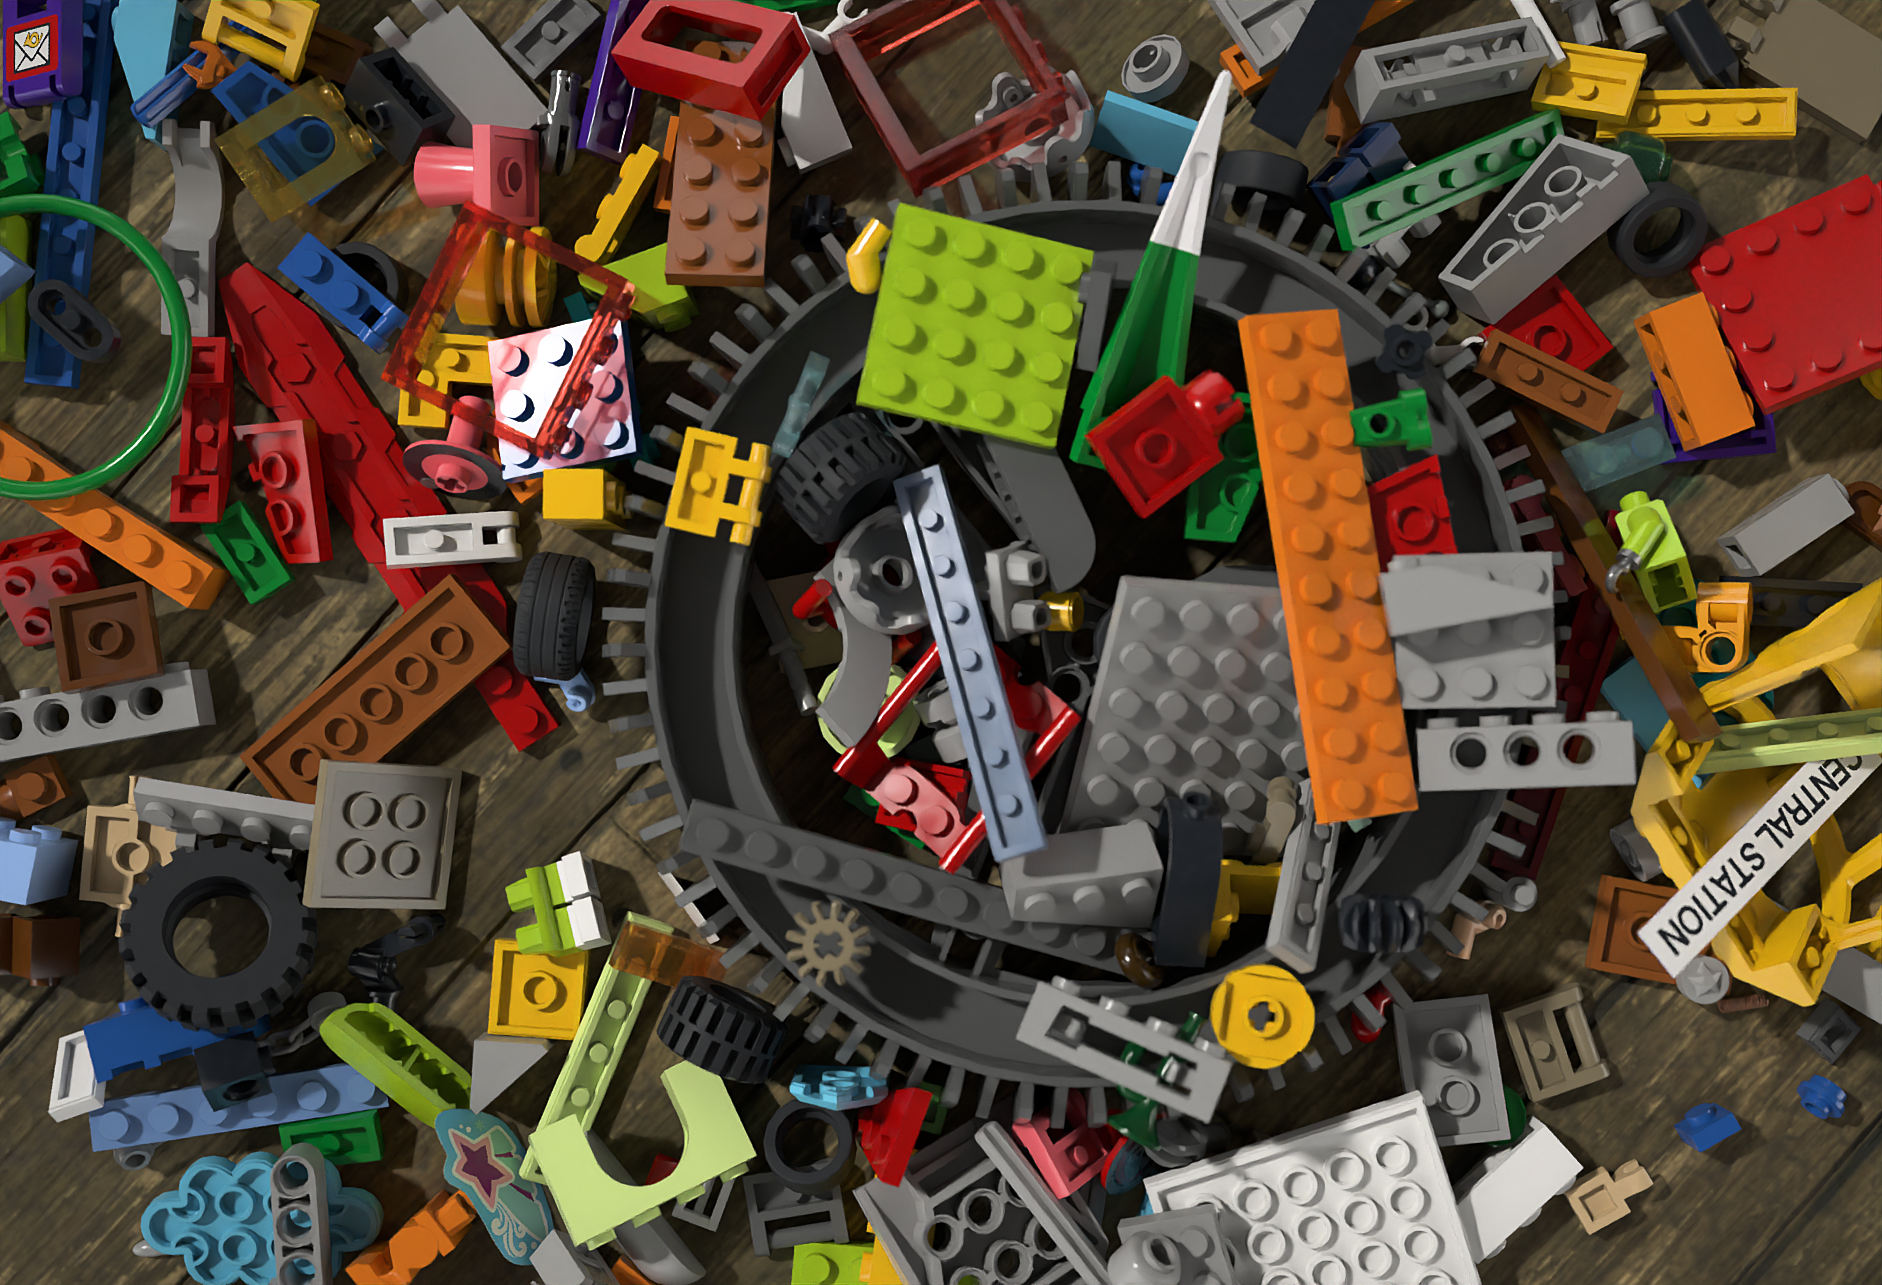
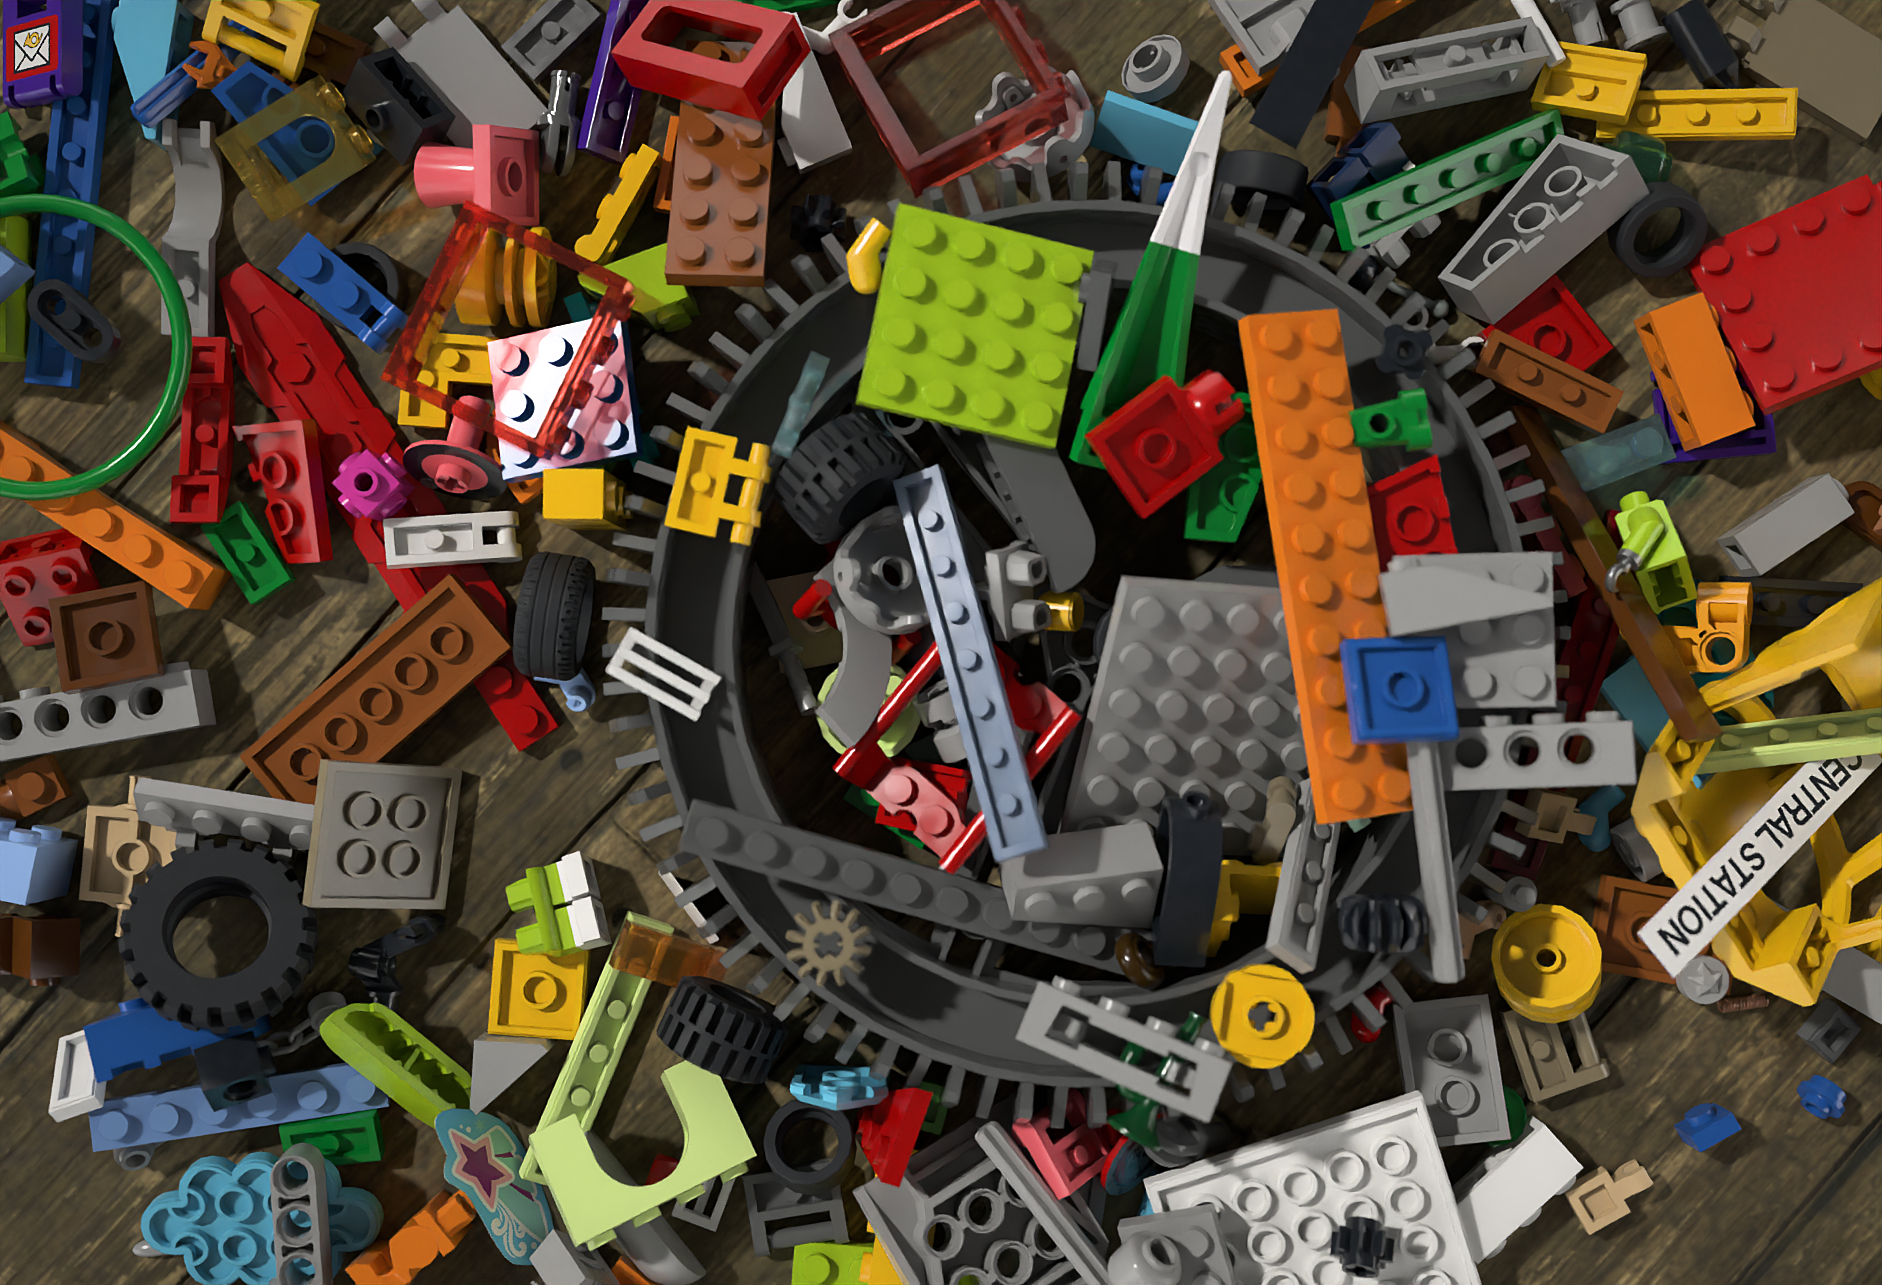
none -> dark pink brick [332,449,415,521]
none -> white tile [606,627,721,721]
none -> black gear [1330,1216,1394,1278]
none -> blue tile [1340,636,1460,745]
none -> light grey axle [1406,741,1465,983]
none -> yellow wheel [1491,904,1602,1024]
none -> tan plate [1515,787,1597,844]
none -> dark azure arm [1578,785,1626,852]

